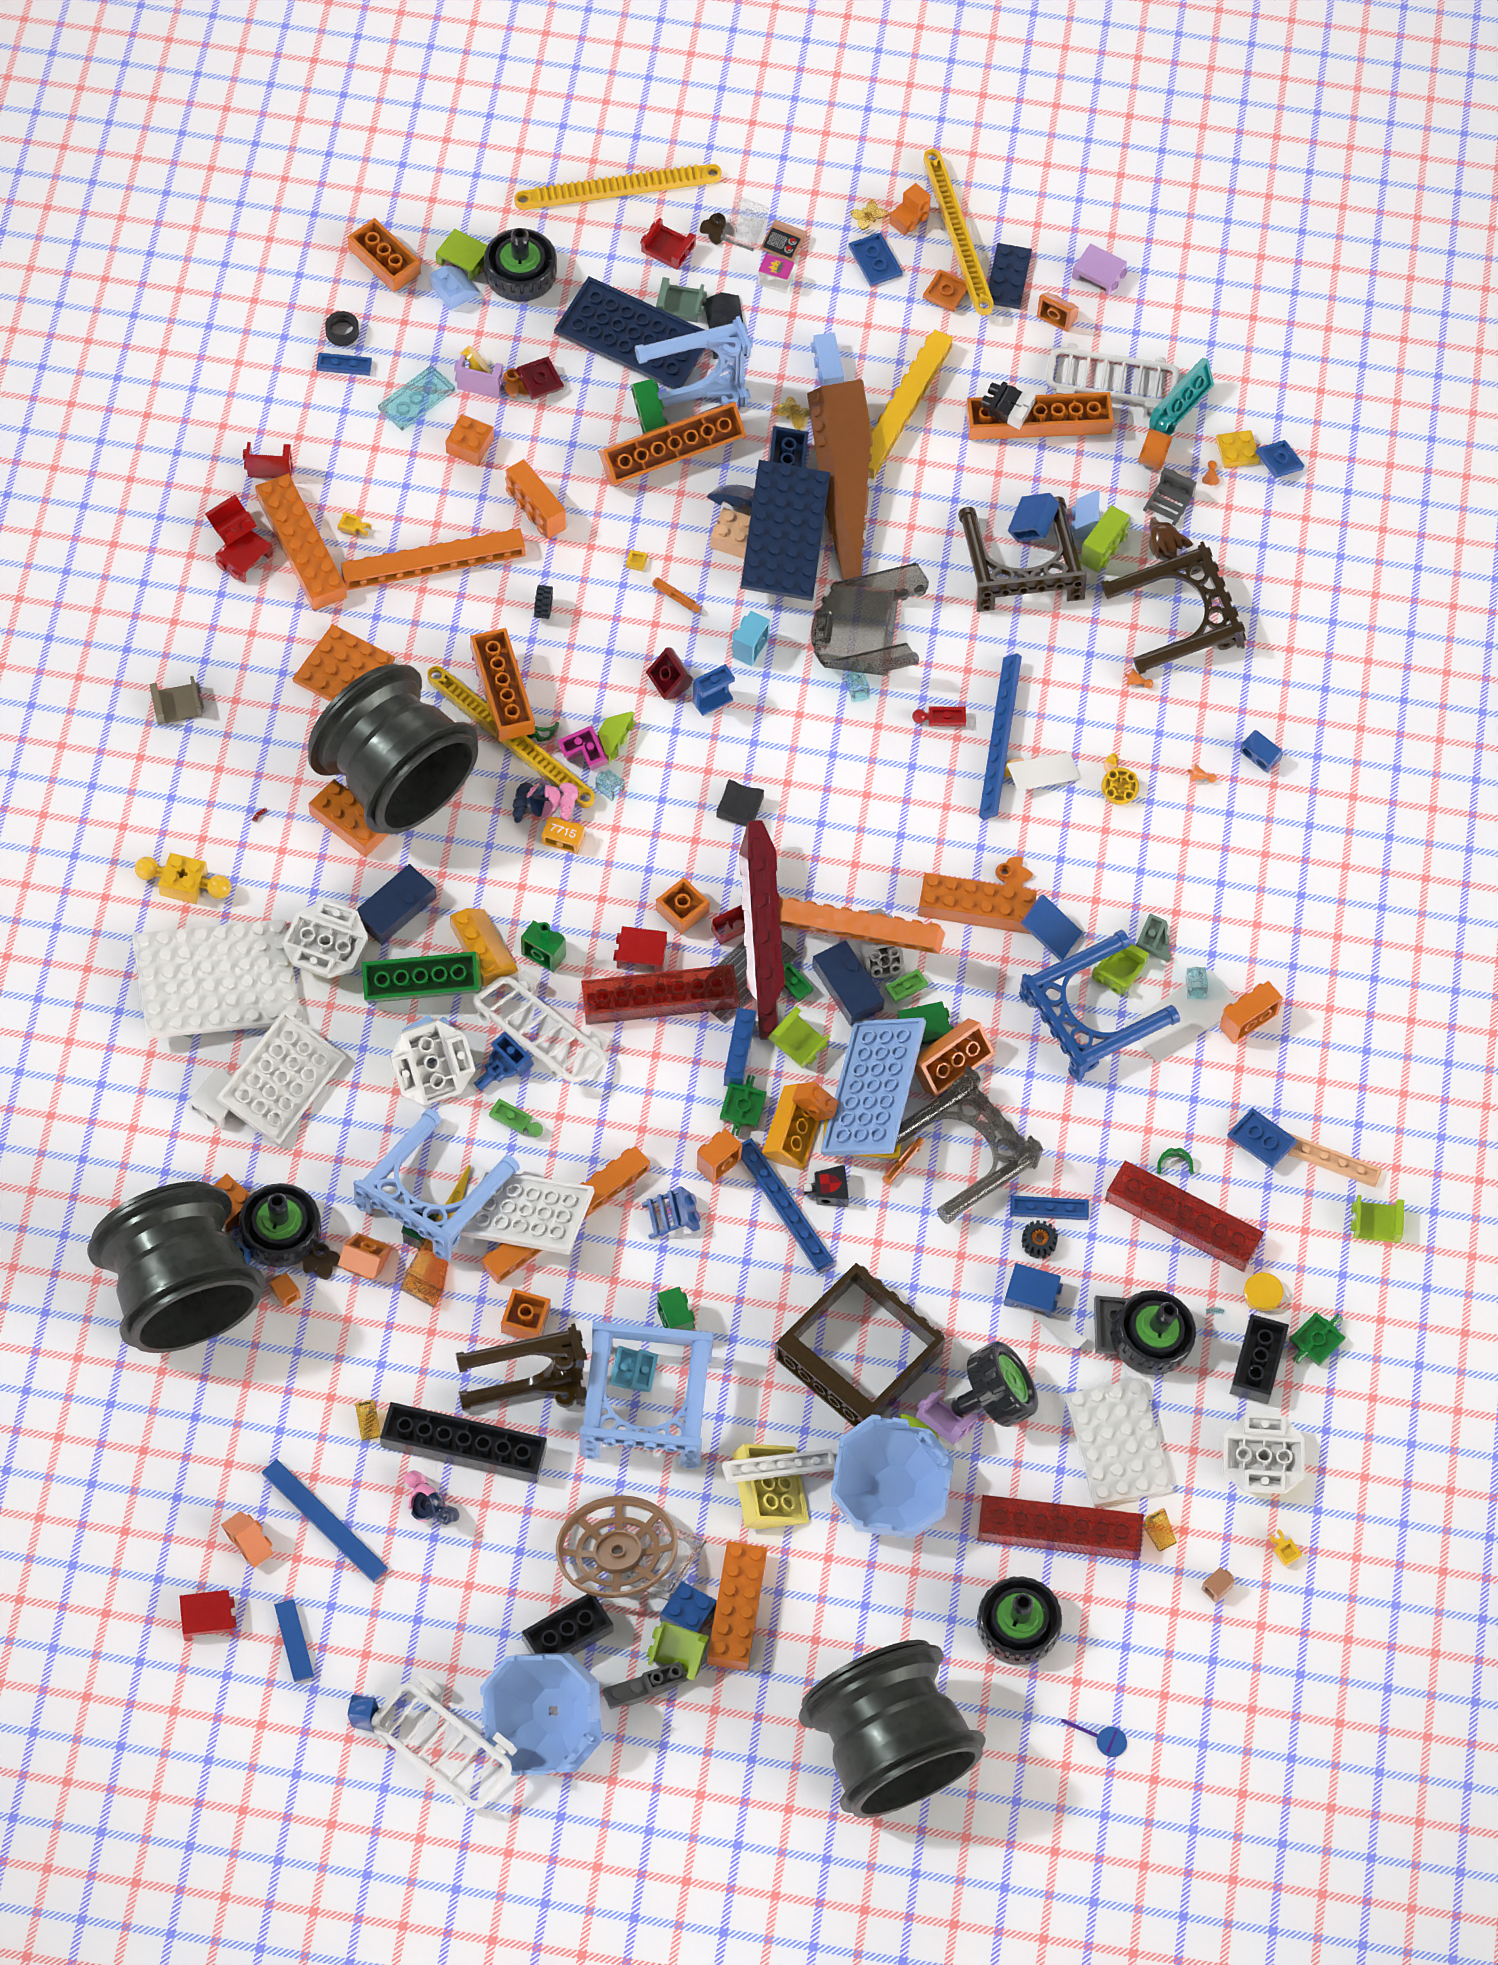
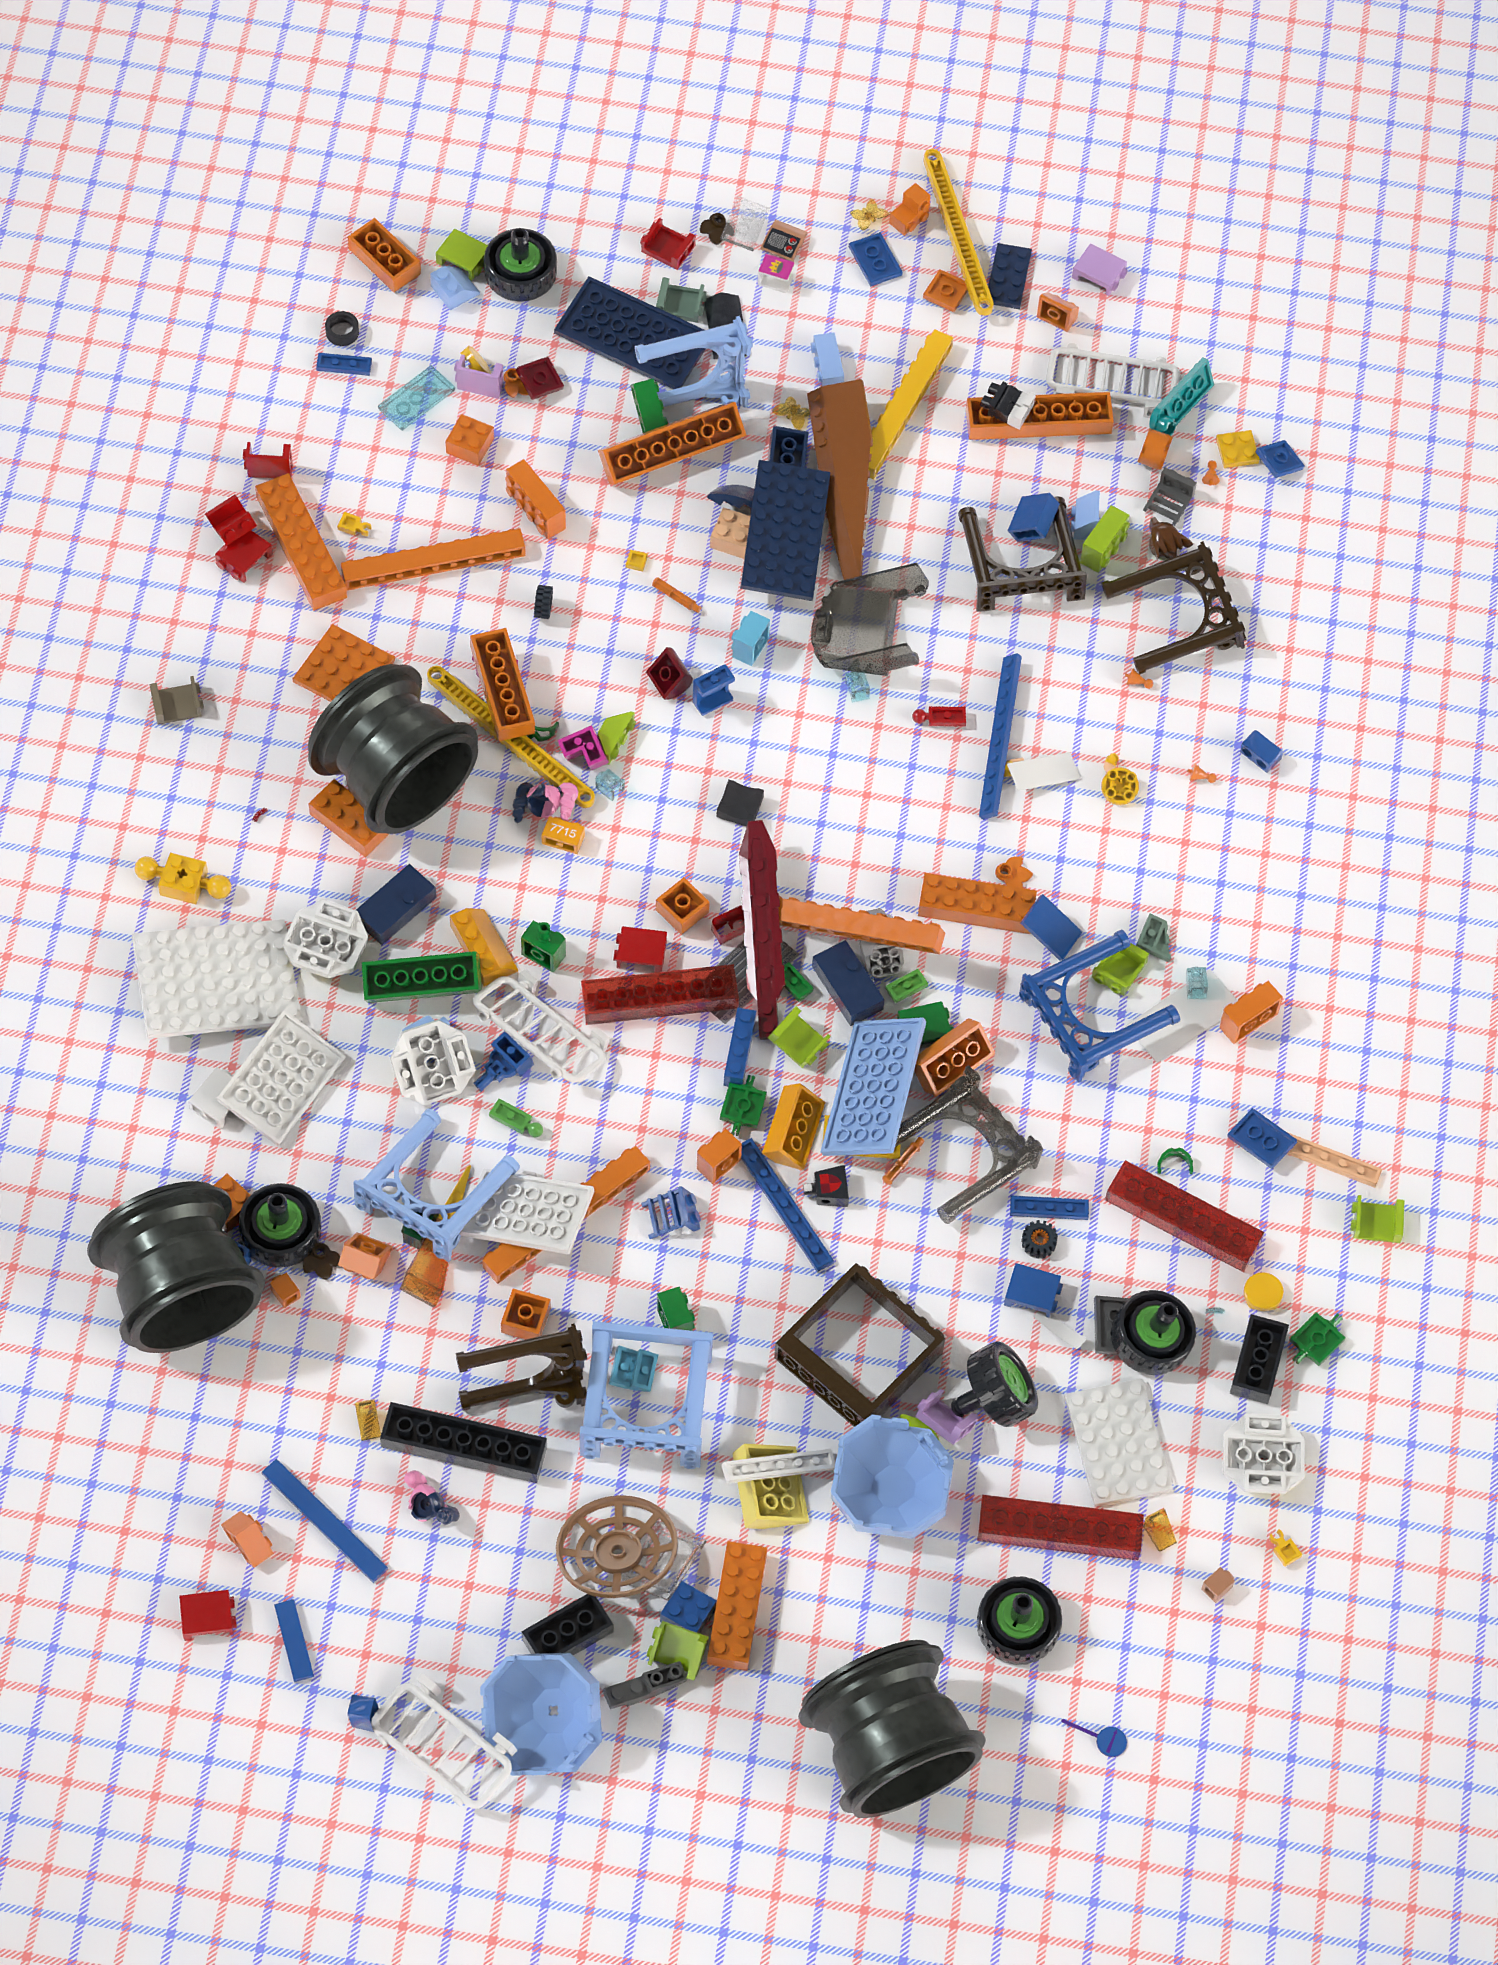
yellow gear [514,164,721,210] -> none
orange brick [792,1081,839,1121] -> none

